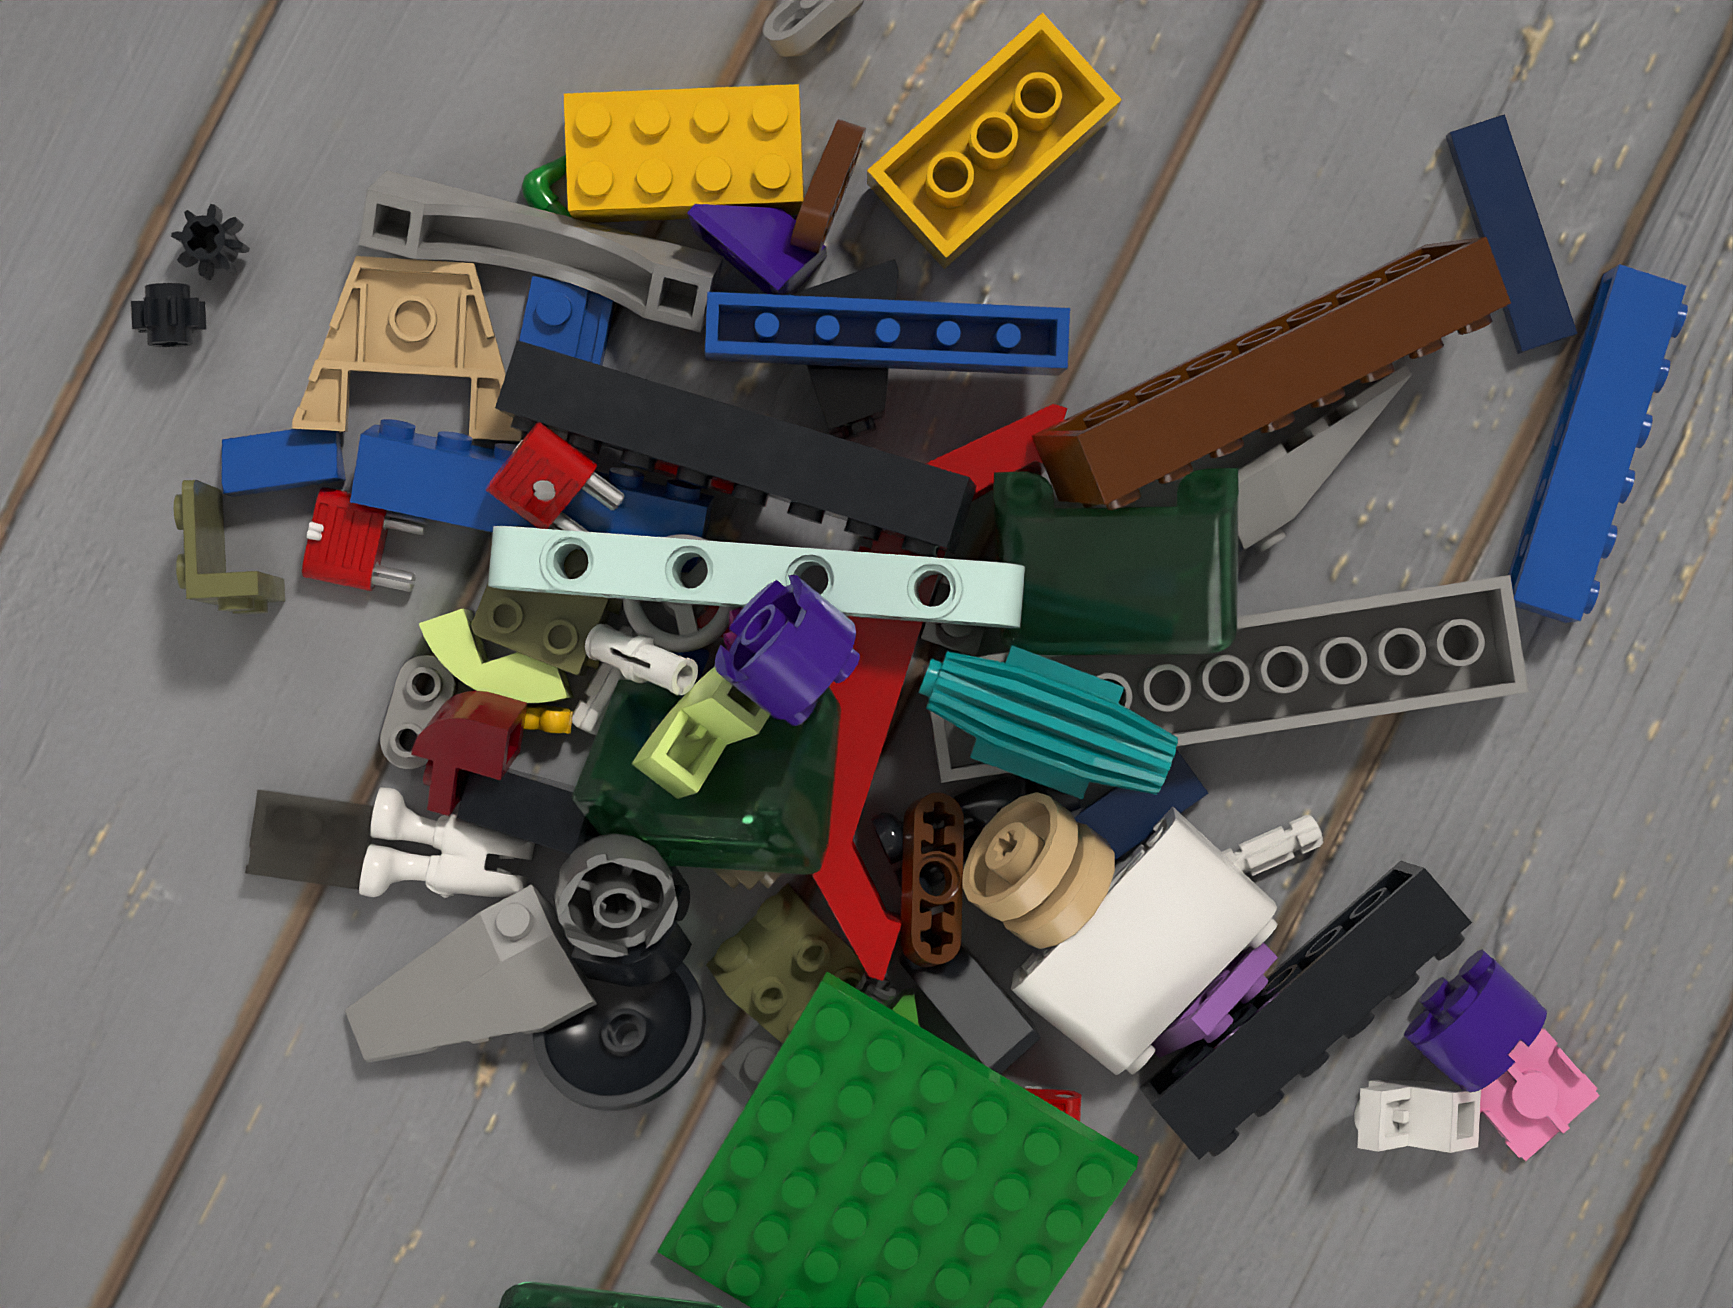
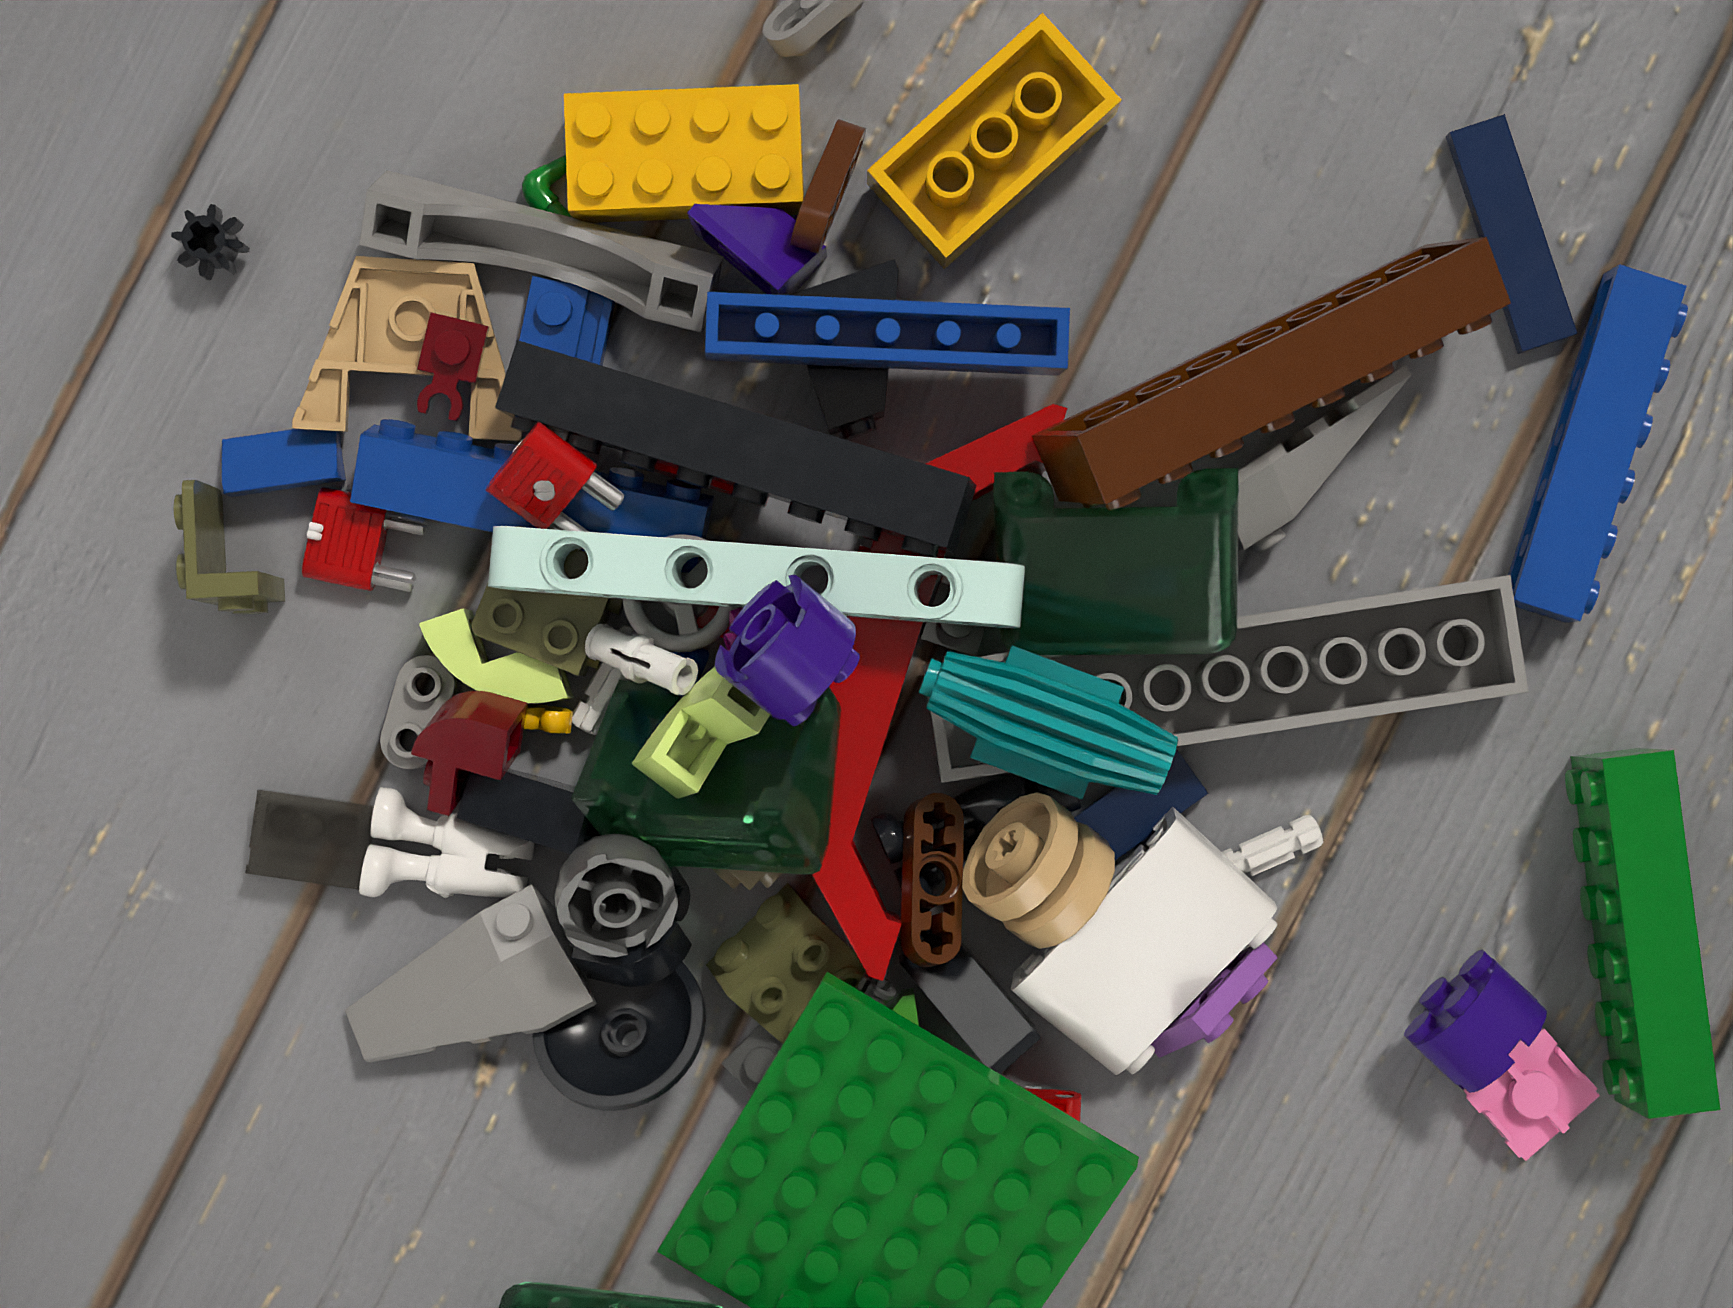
black gear [131,283,206,347] -> none
black brick [1139,861,1472,1160] -> none
white brick [1354,1080,1481,1153] -> none
none -> dark red plate [417,312,489,422]
none -> green brick [1565,748,1721,1119]

